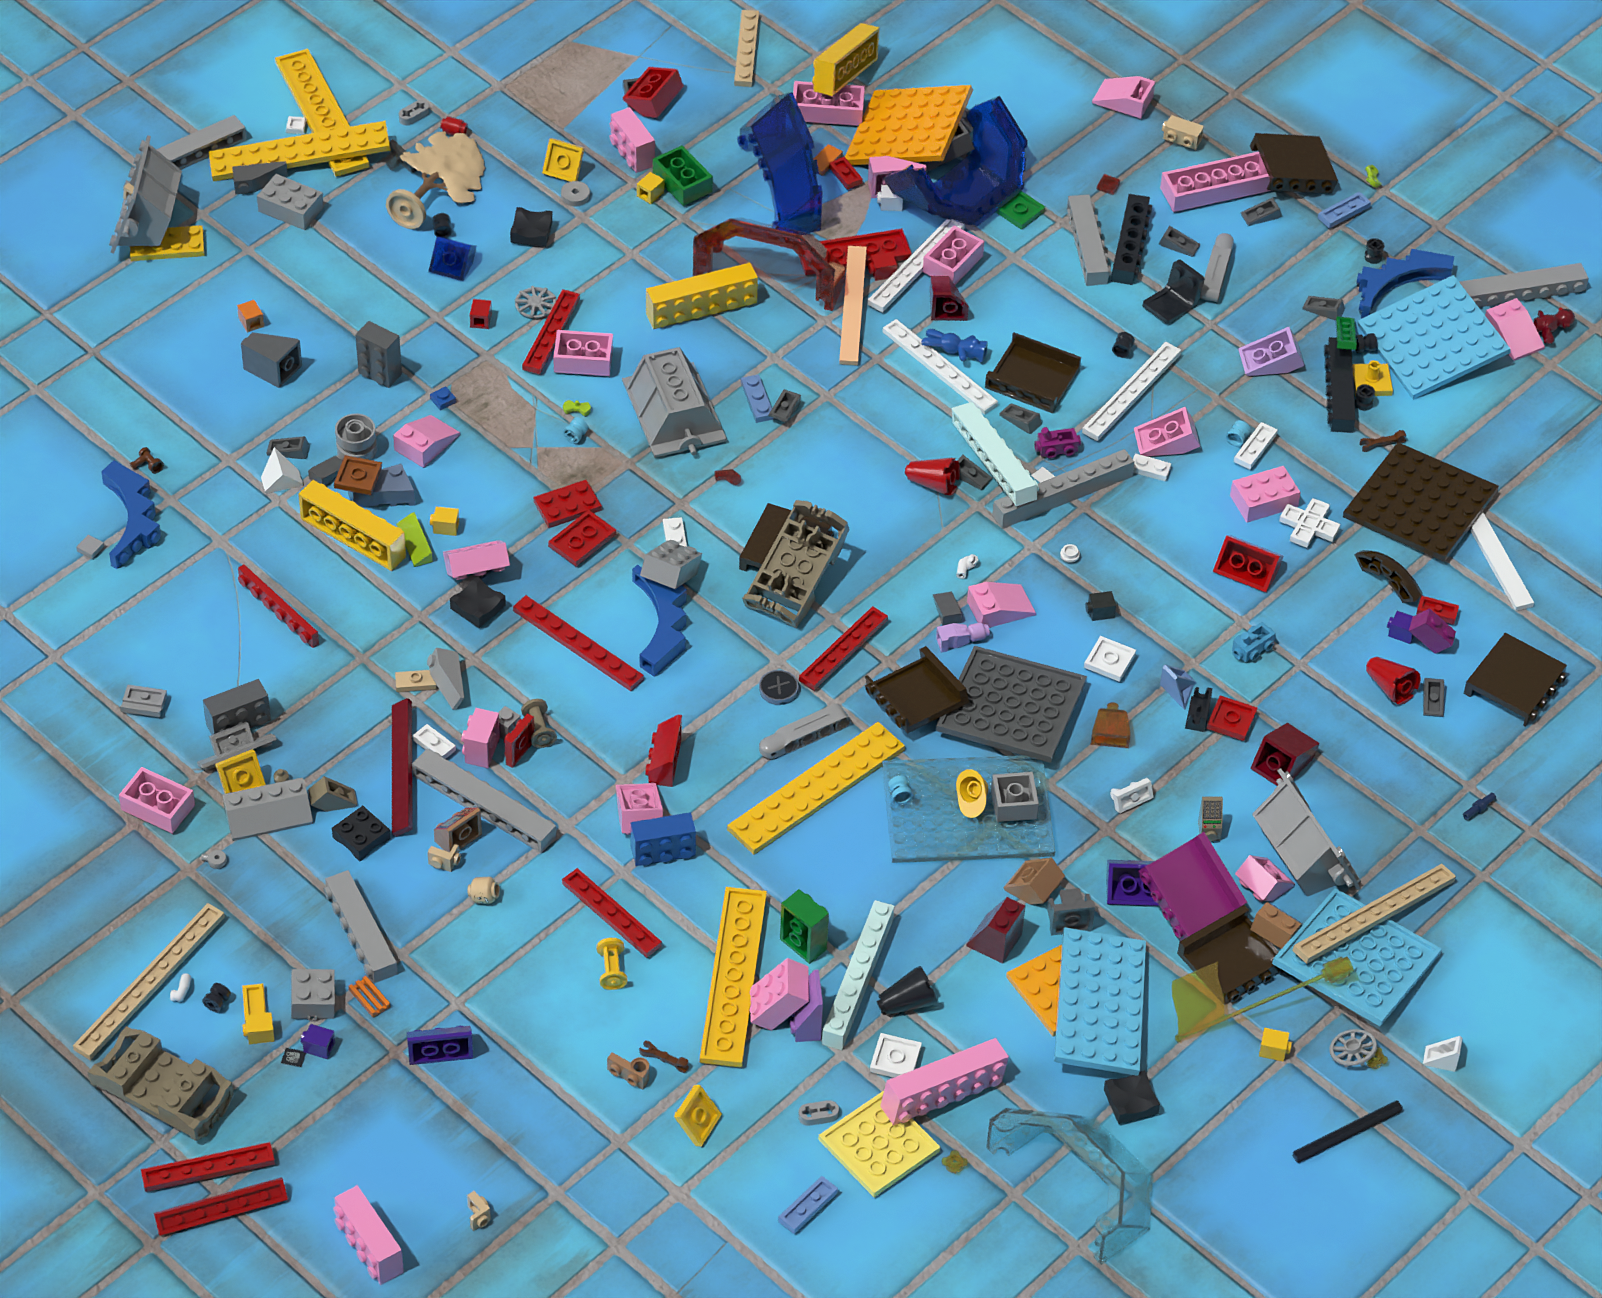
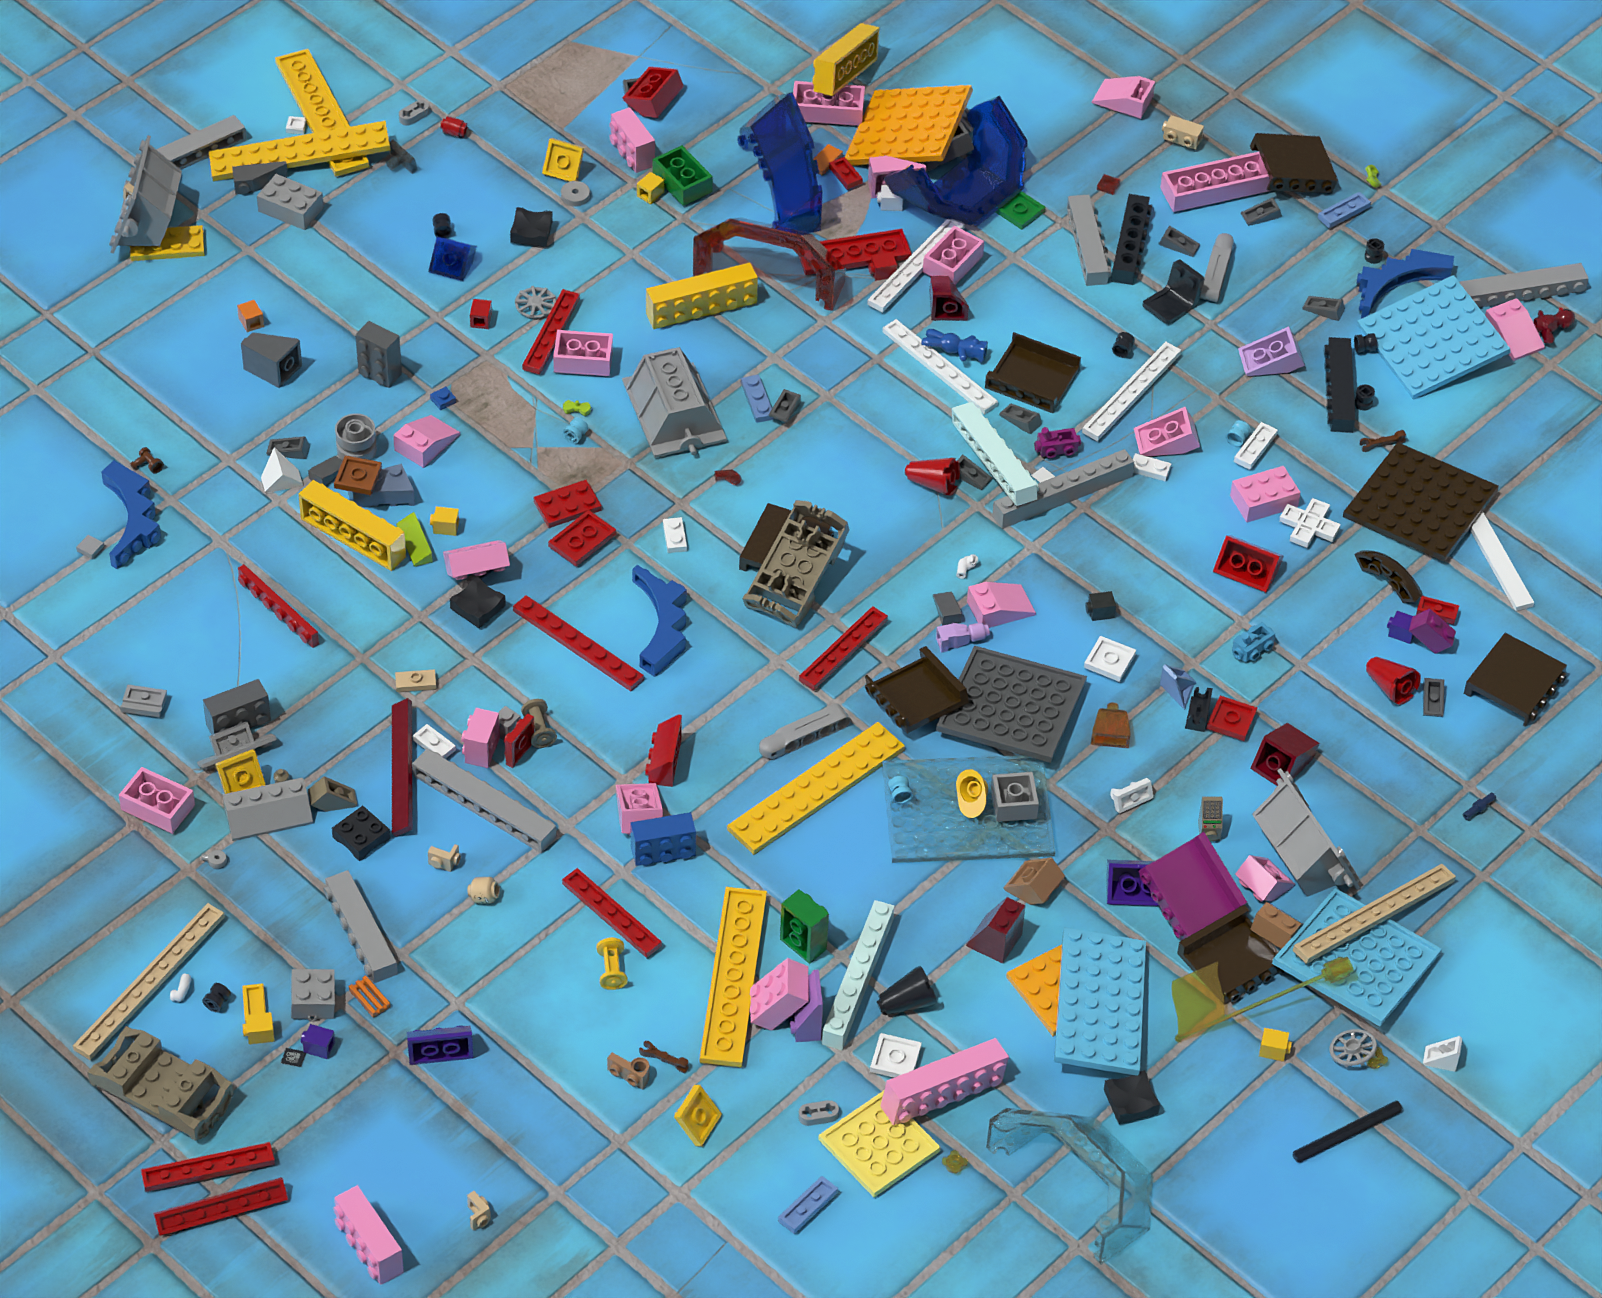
tan plant [386,131,485,229] -> none
light grey slope [427,647,464,710] -> none
medium nougat slope [434,808,482,852] -> none
light grey brick [640,540,702,589] -> none
tan plate [734,10,759,87] -> none
black tile [759,670,798,705] -> none
light nougat tile [839,246,866,365] -> none
flat silver panel [1047,888,1095,936] -> none
white plate [1060,544,1080,562] -> none
green tile [1336,317,1357,350] -> none
yellow tile [1352,360,1393,396] -> none

